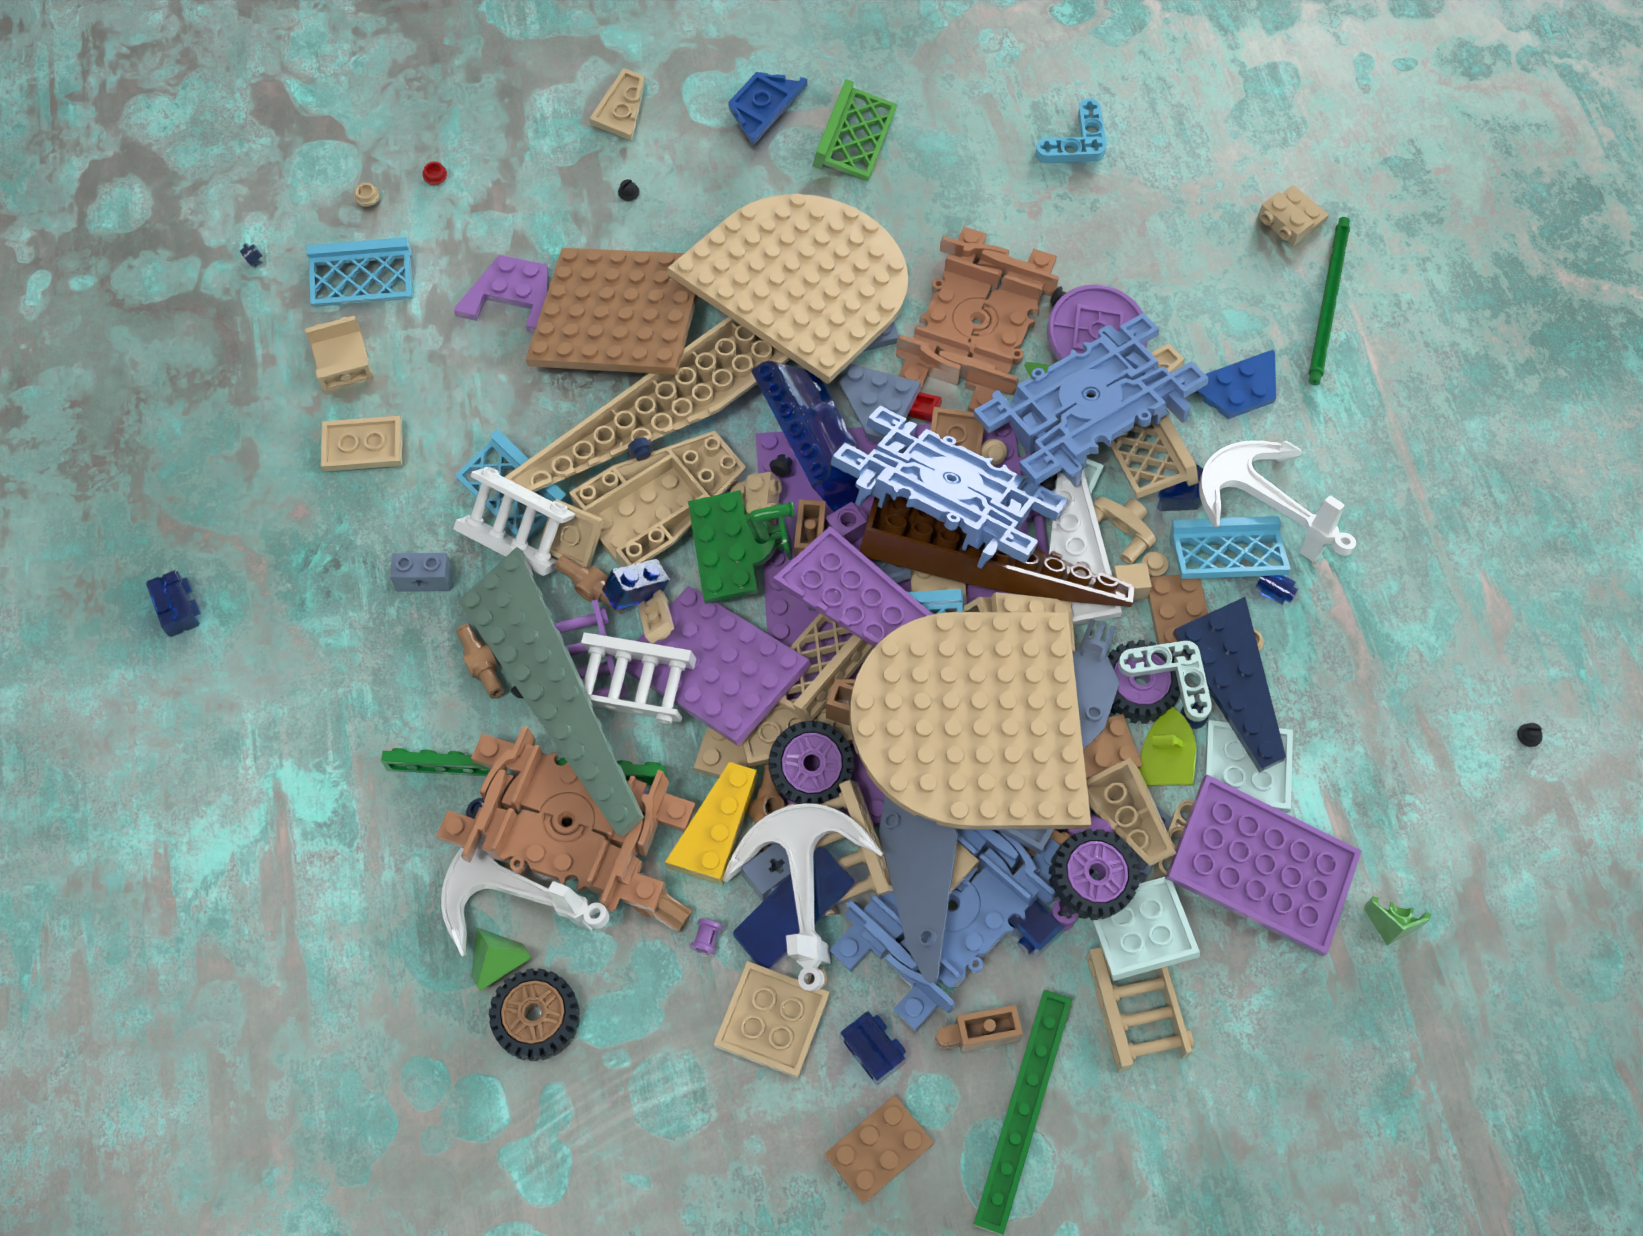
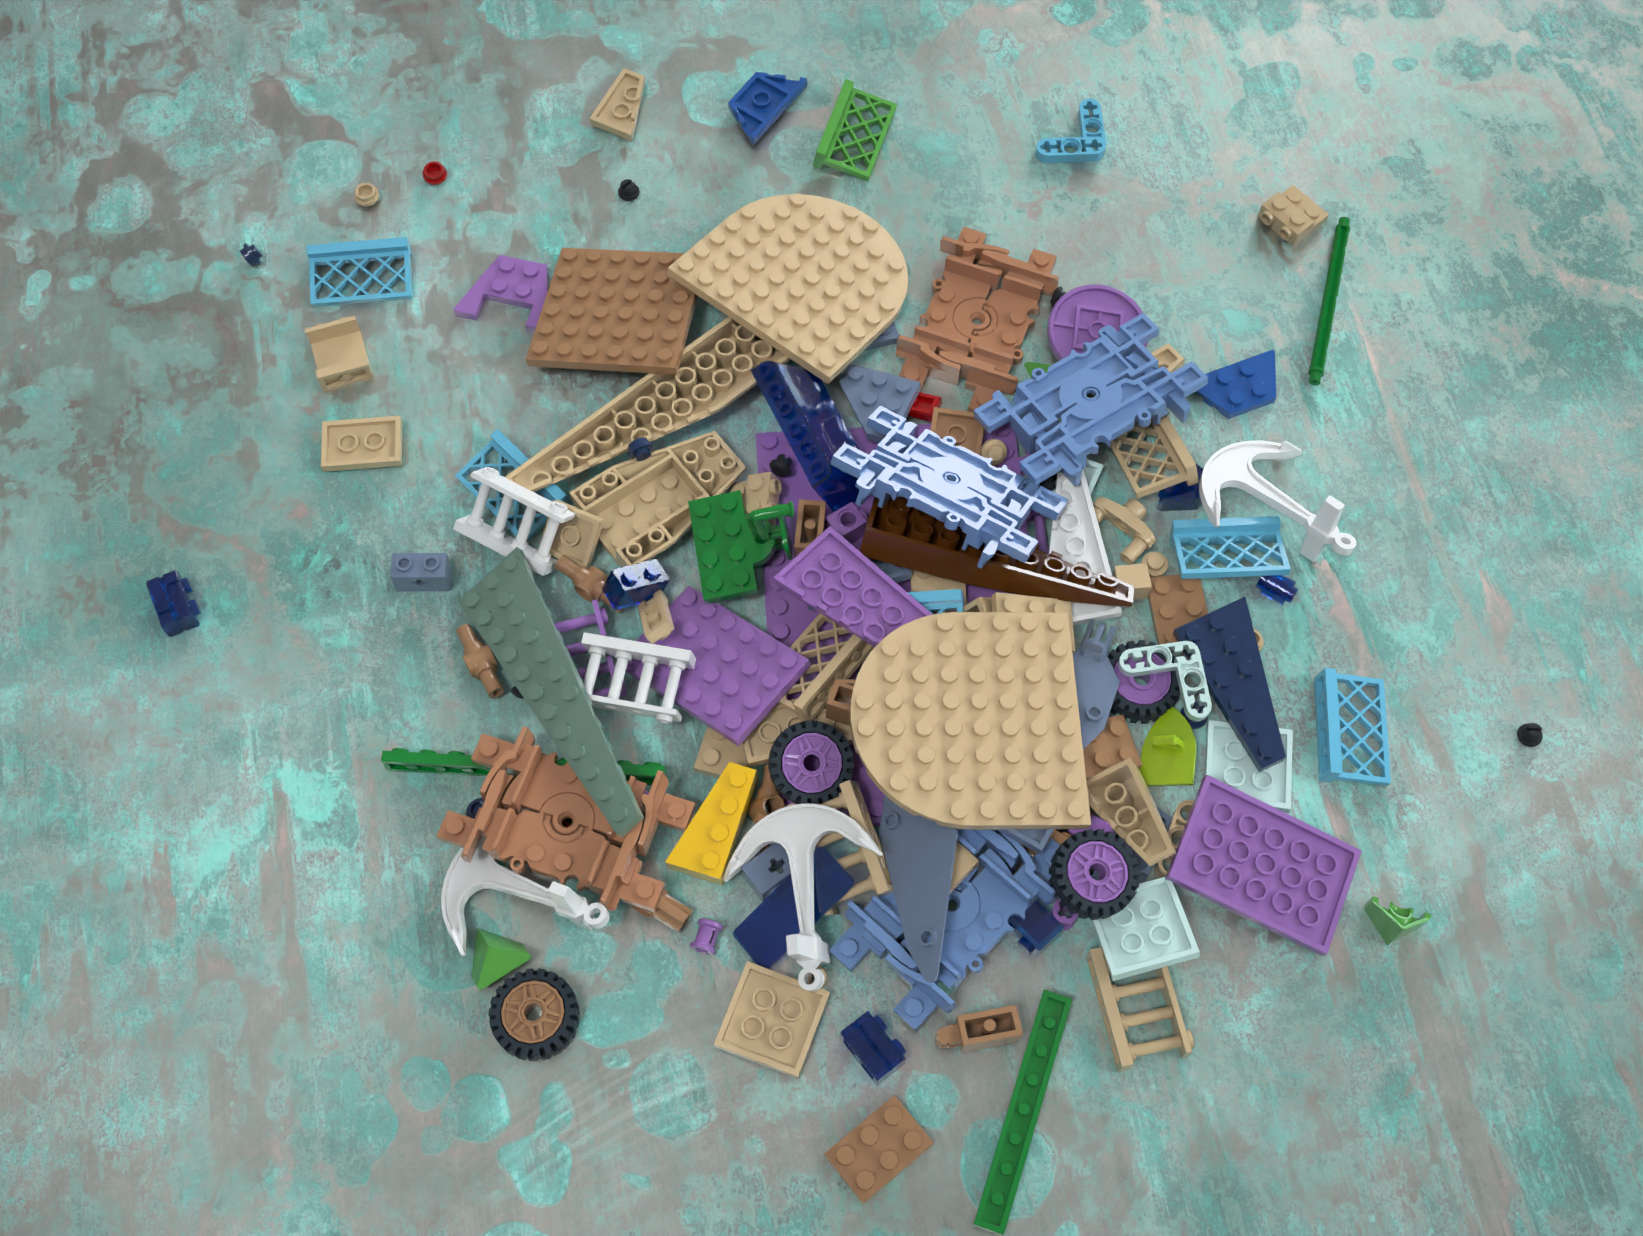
none -> medium azure fence [1314,668,1391,786]

